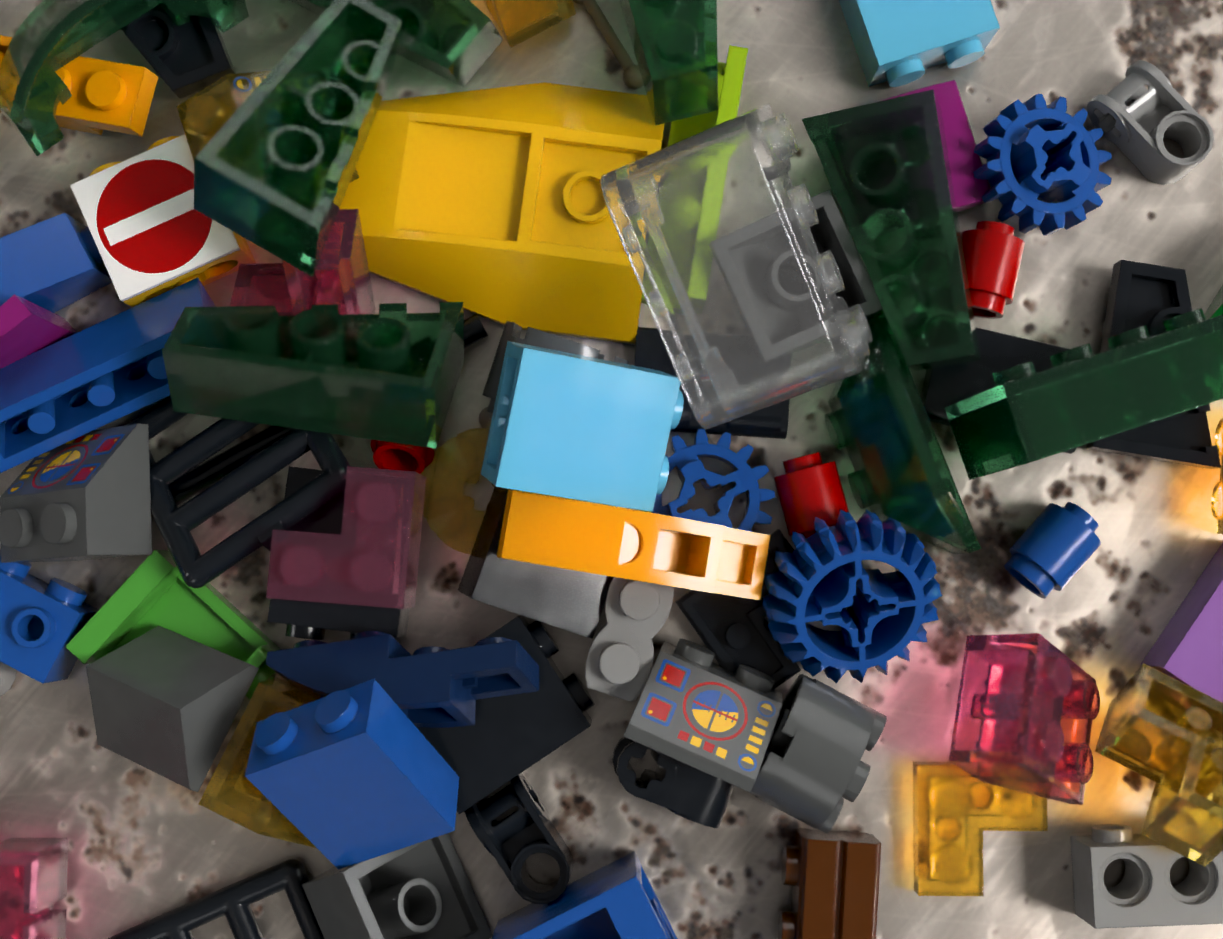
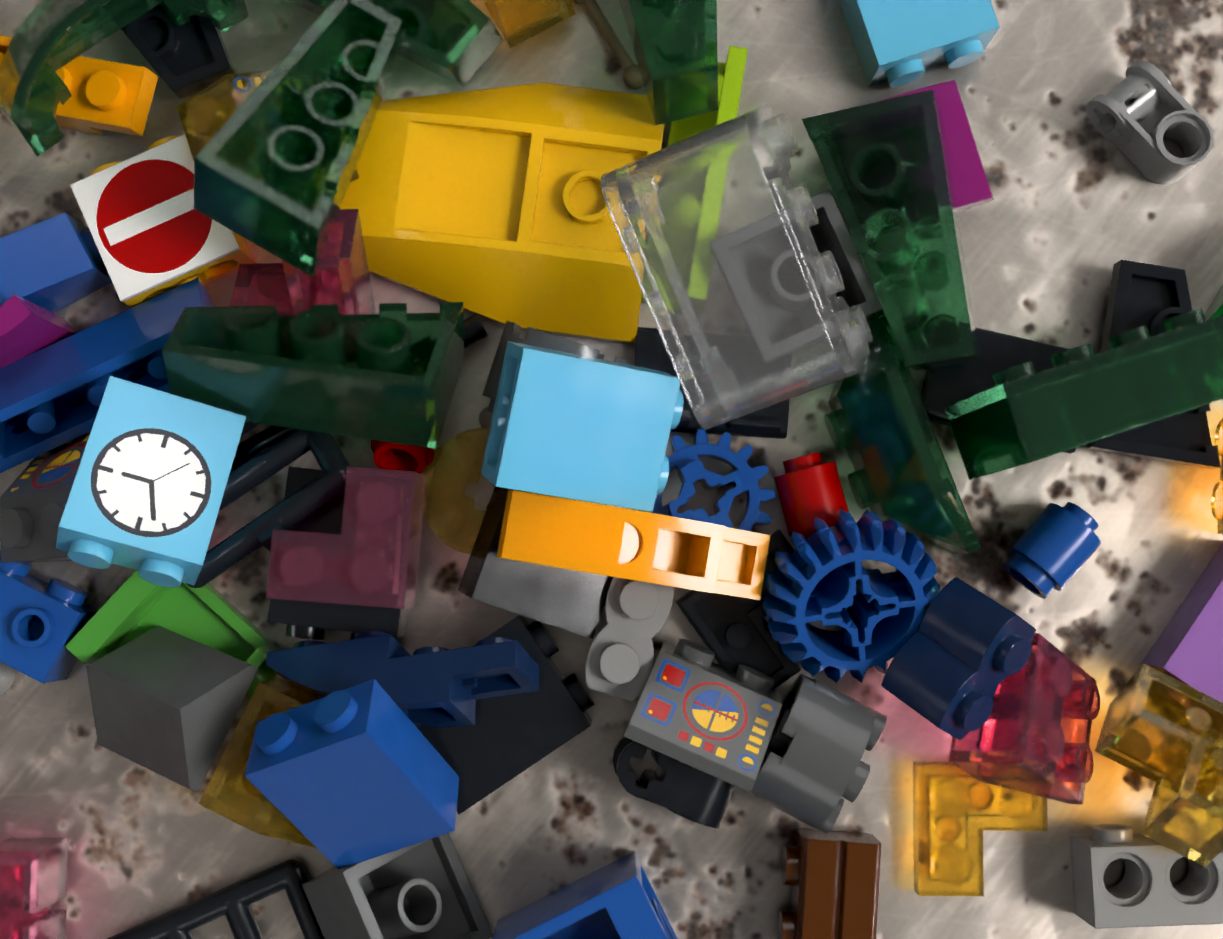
black piece [464,773,573,904] -> none
red brick [949,221,1025,319] -> none
blue gear [973,94,1112,236] -> none
none -> medium azure brick [55,376,246,587]
none -> dark blue brick [881,577,1036,740]

